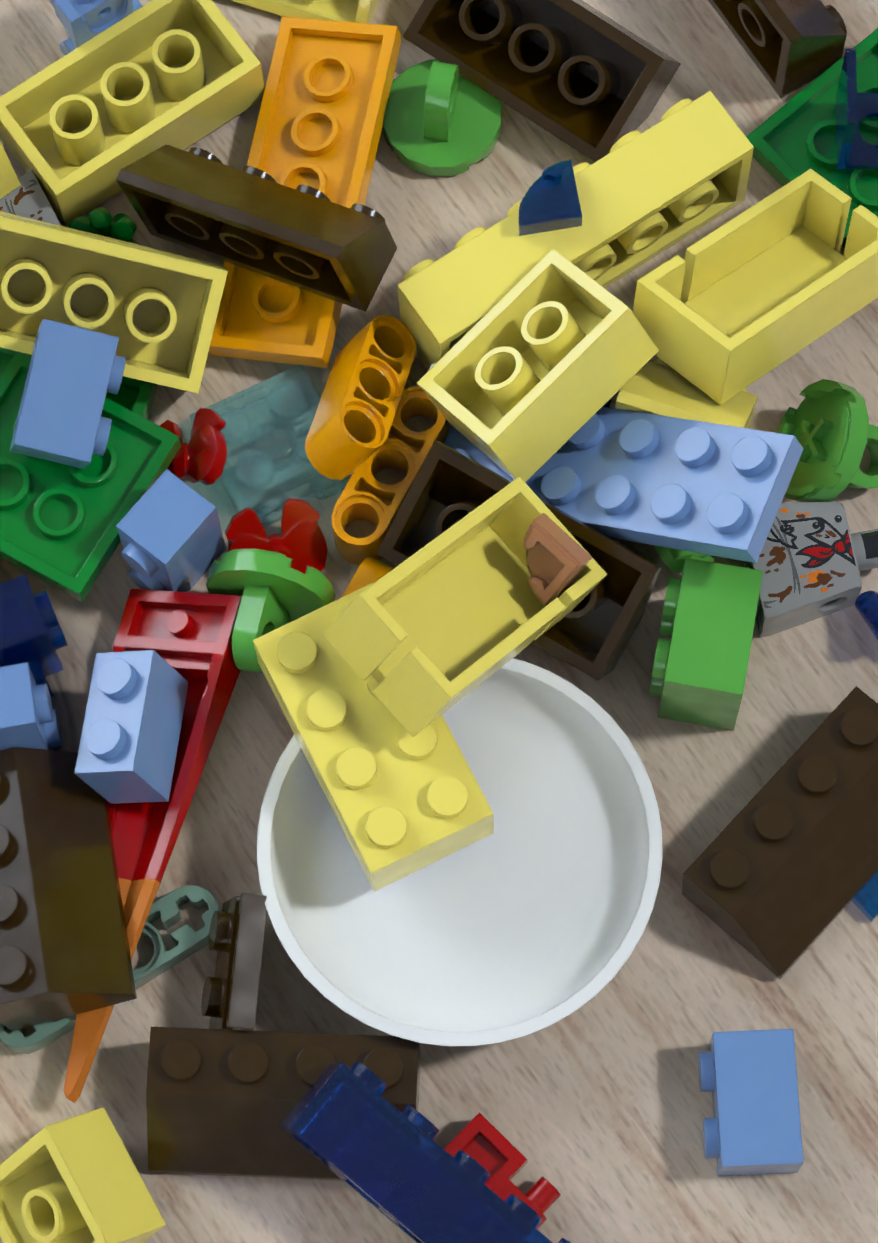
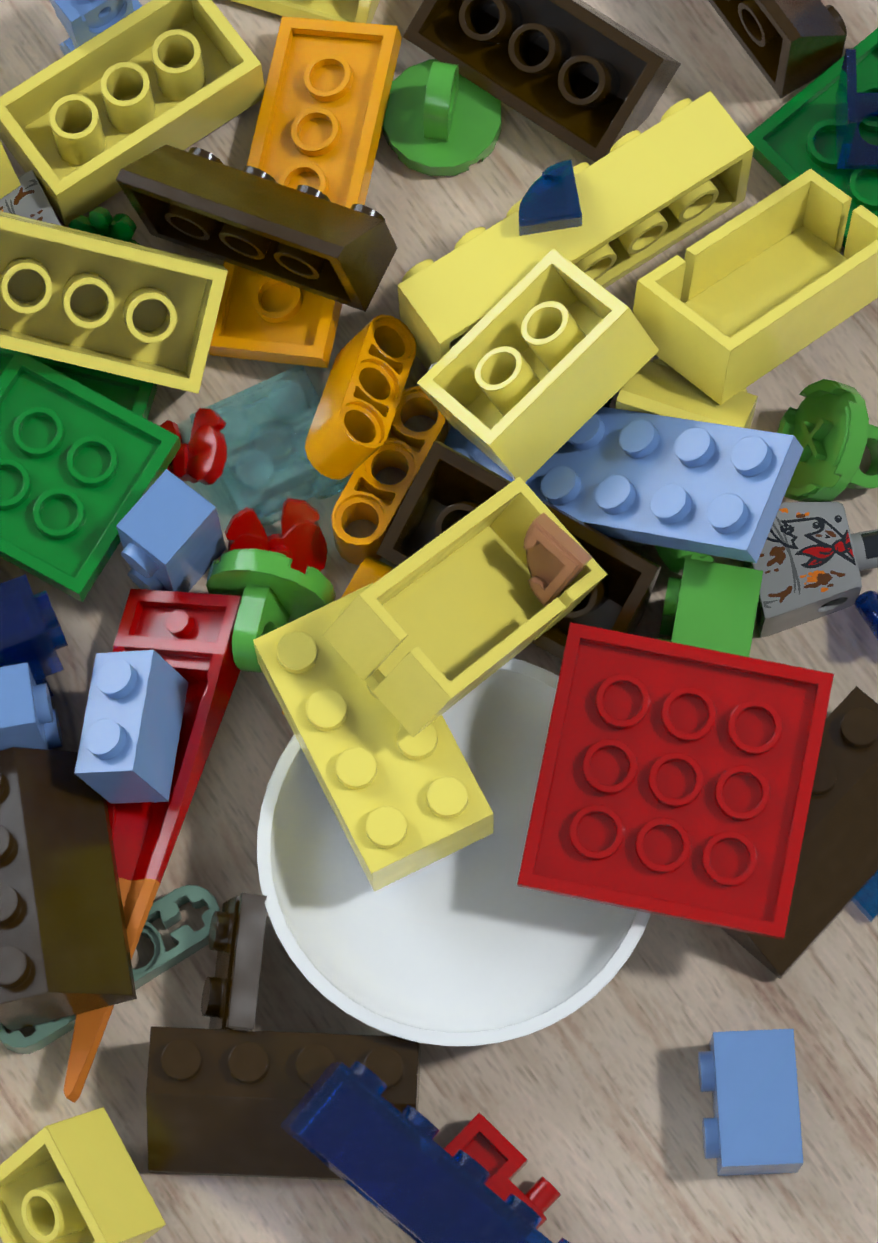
medium blue brick [9,318,126,469] -> none
none -> red plate [517,622,834,940]

